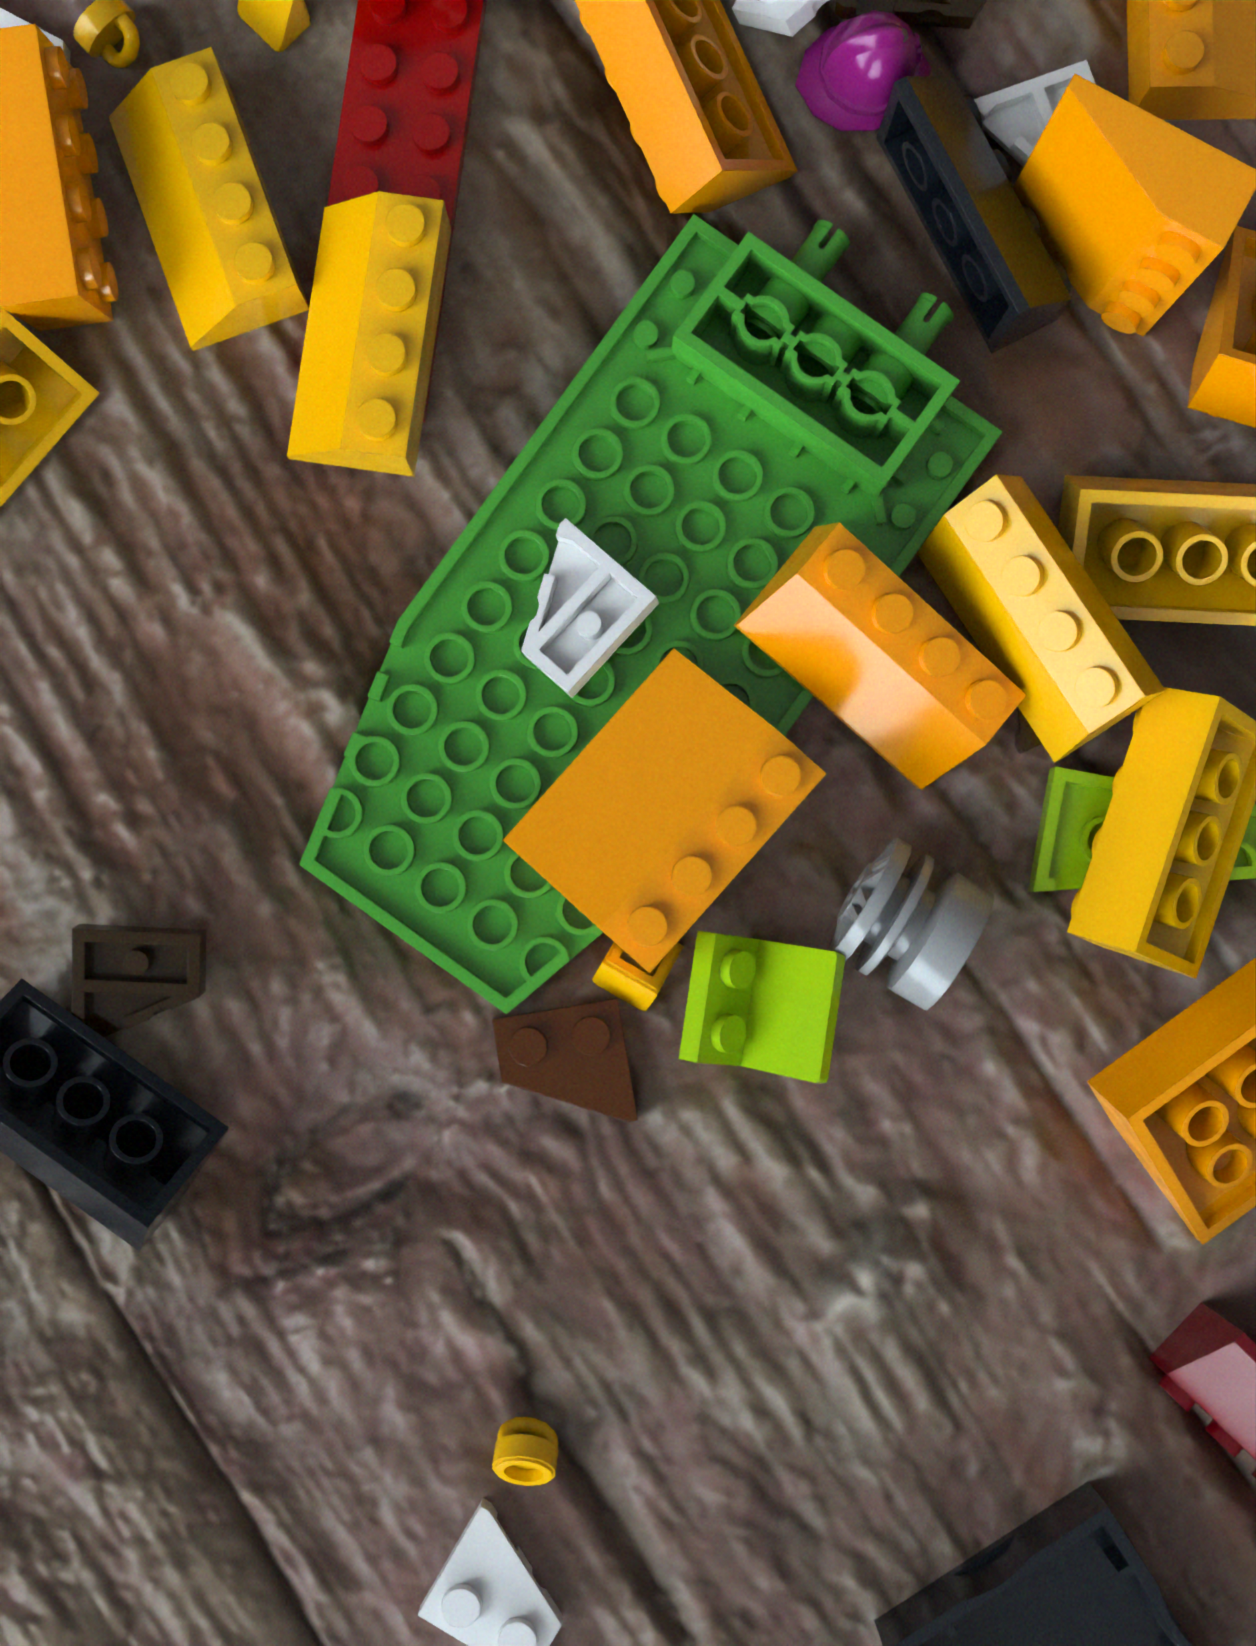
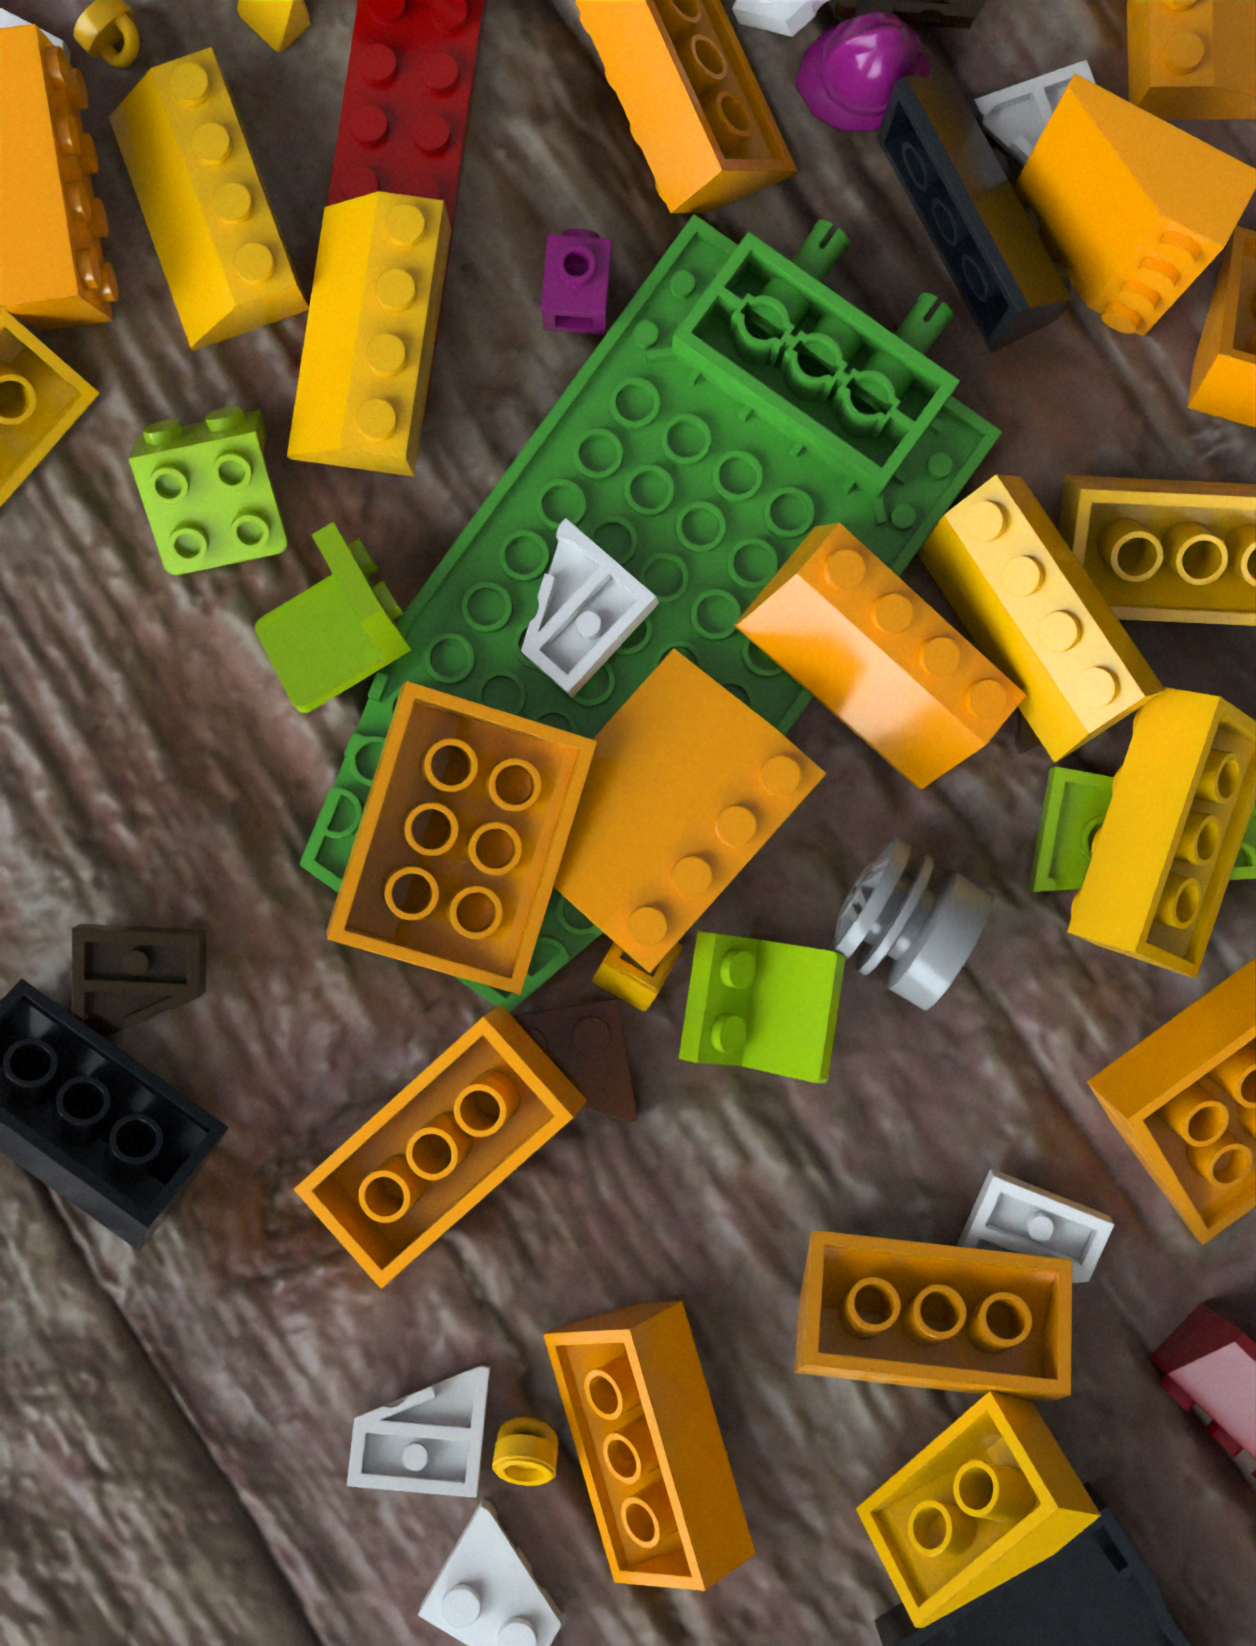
none -> lime bracket [128,406,288,575]
none -> lime bracket [255,522,411,713]
none -> light orange brick [294,1004,587,1289]
none -> light orange slope [326,681,597,995]
none -> white wing [347,1365,491,1498]
none -> magenta brick [541,228,612,335]
none -> light orange slope [543,1301,756,1591]
none -> light orange slope [794,1230,1072,1402]
none -> yellow slope [856,1391,1101,1628]
none -> white wing [956,1168,1115,1283]

